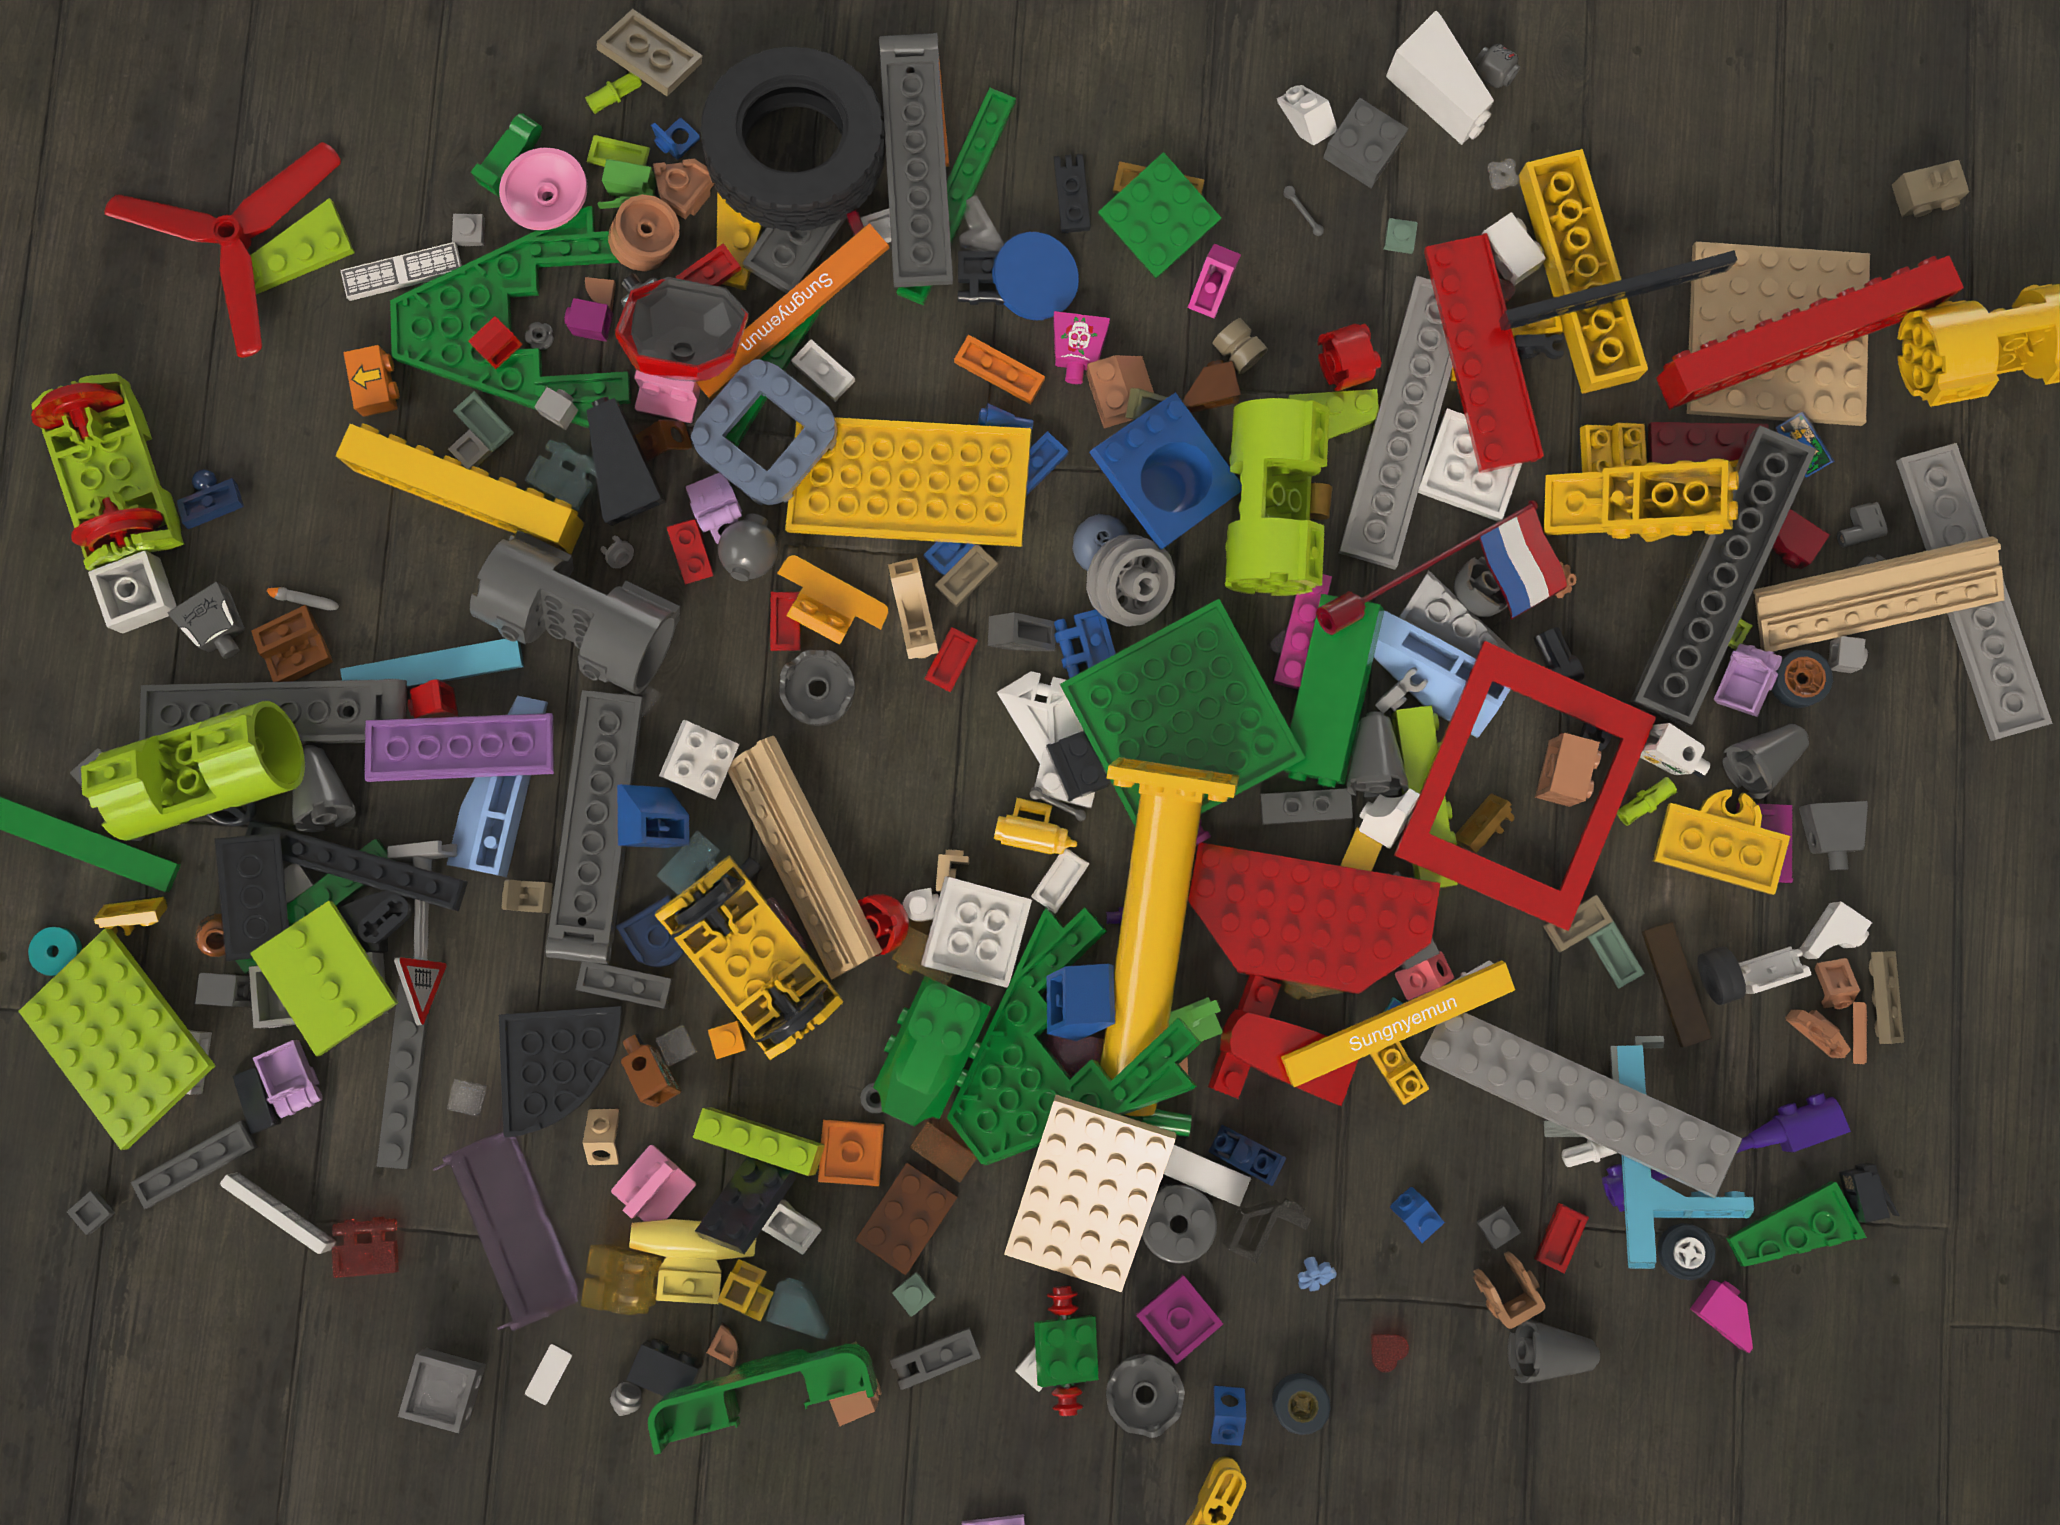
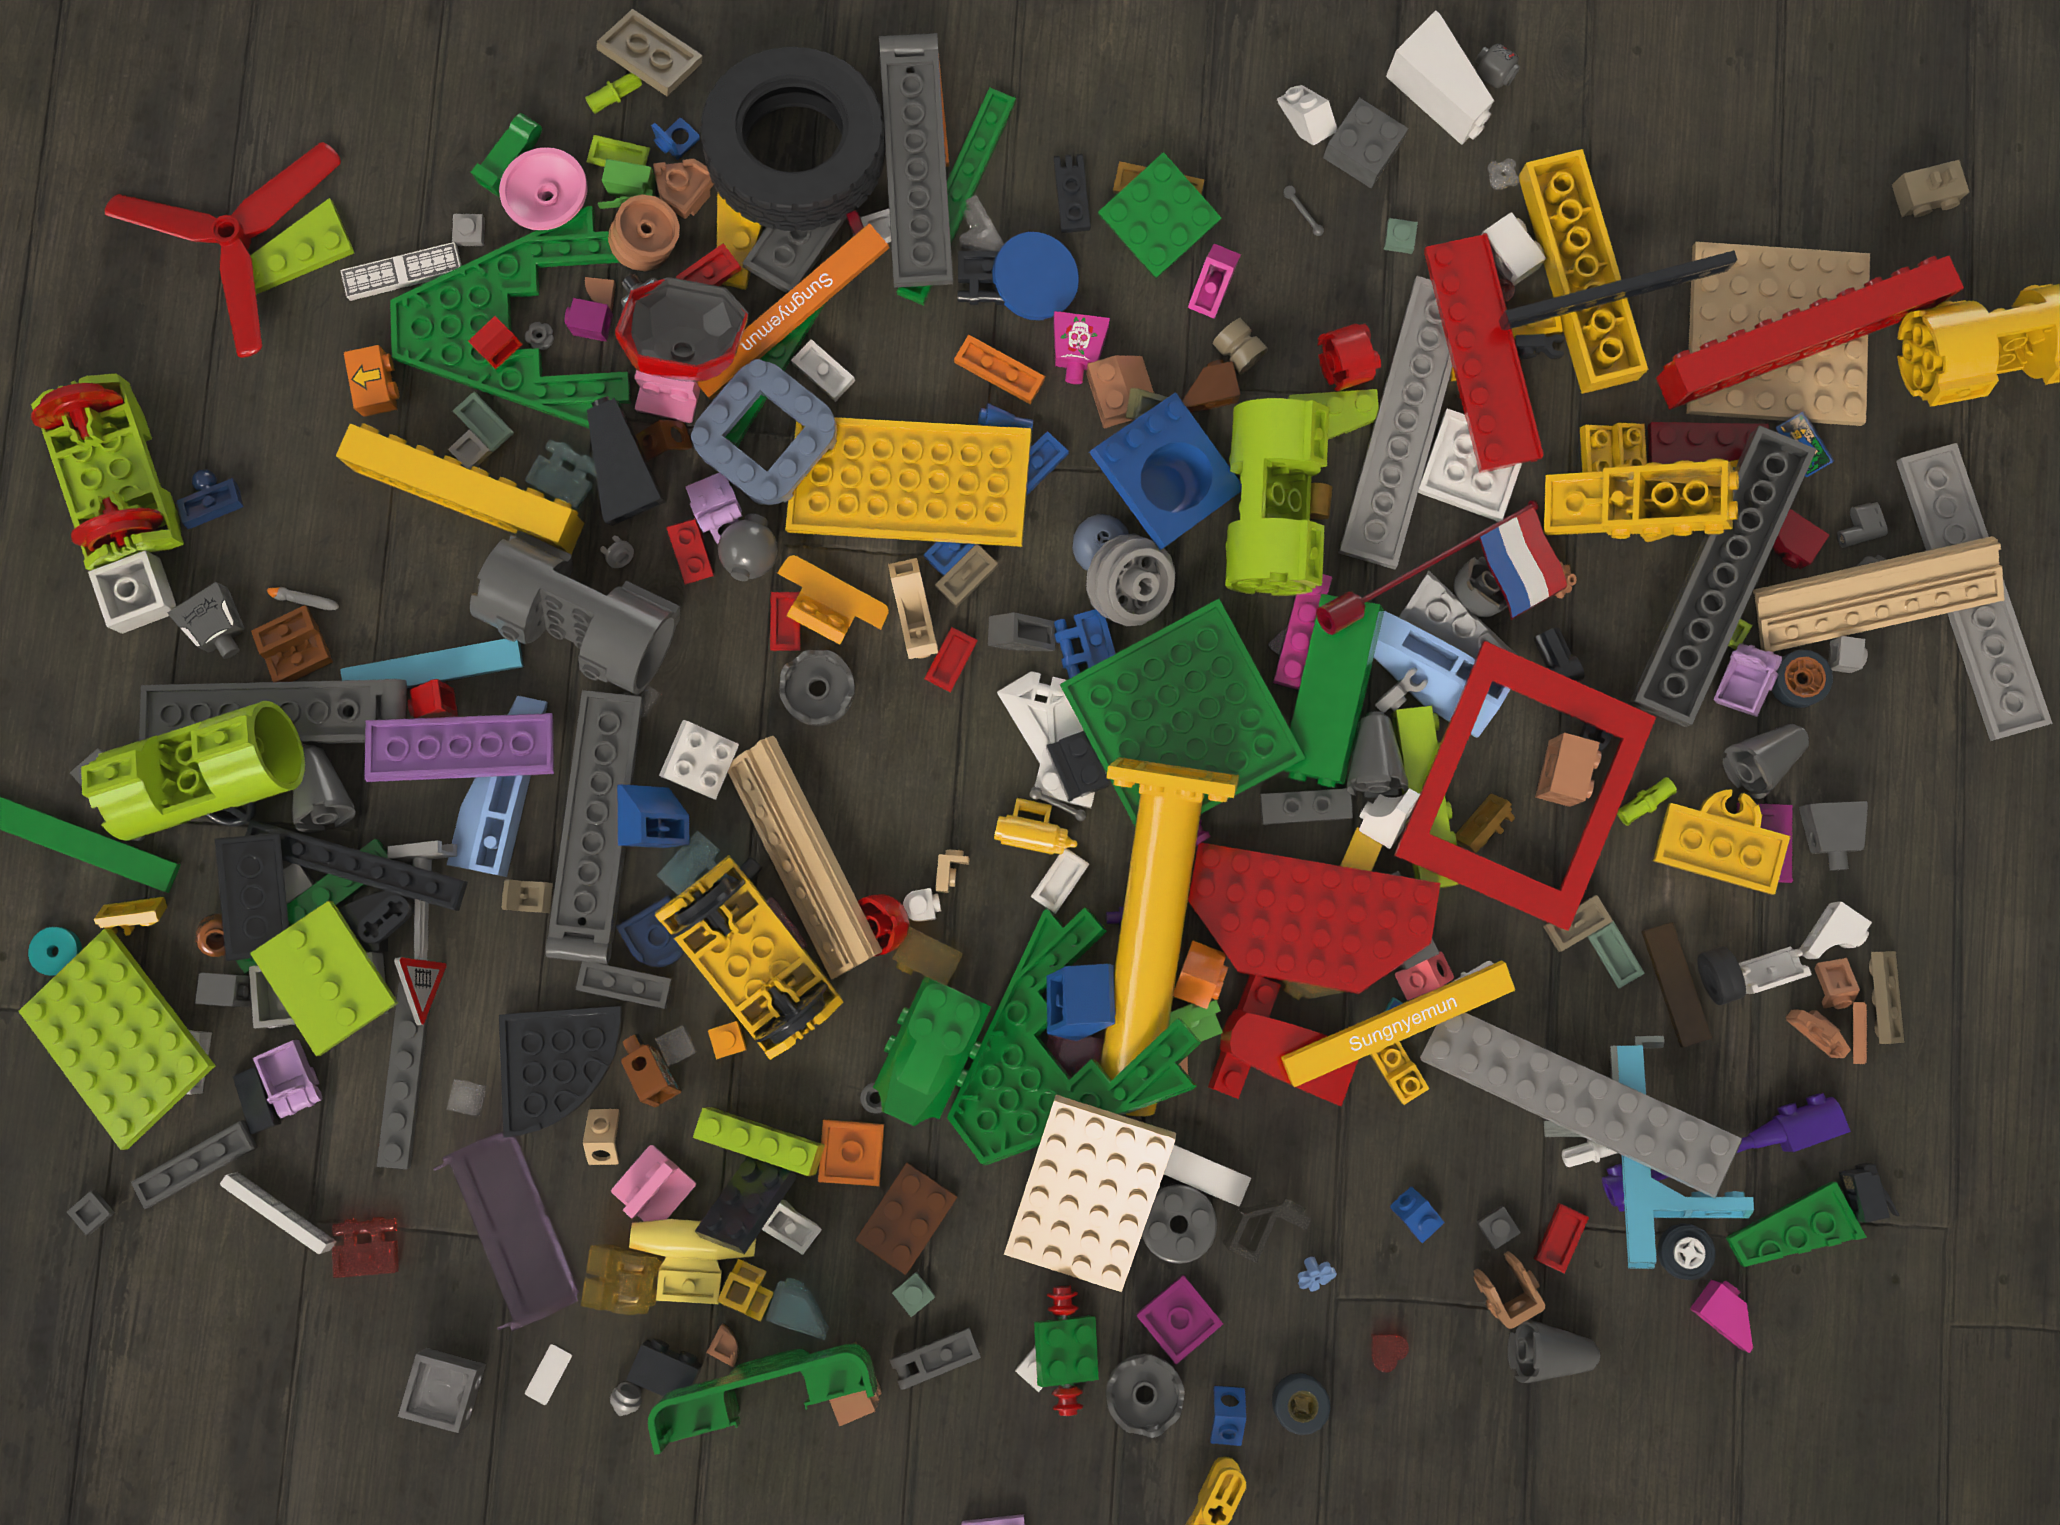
light grey plate [534,387,578,430] -> none
clear orange tile [910,1122,977,1183] -> none
white plate [921,876,1032,988] -> none
green cylinder [1130,1109,1192,1137] -> none
dark blue slope [1208,1125,1286,1186] -> none
white torso [1640,723,1710,778] -> none
none -> orange brick [1173,941,1228,1009]

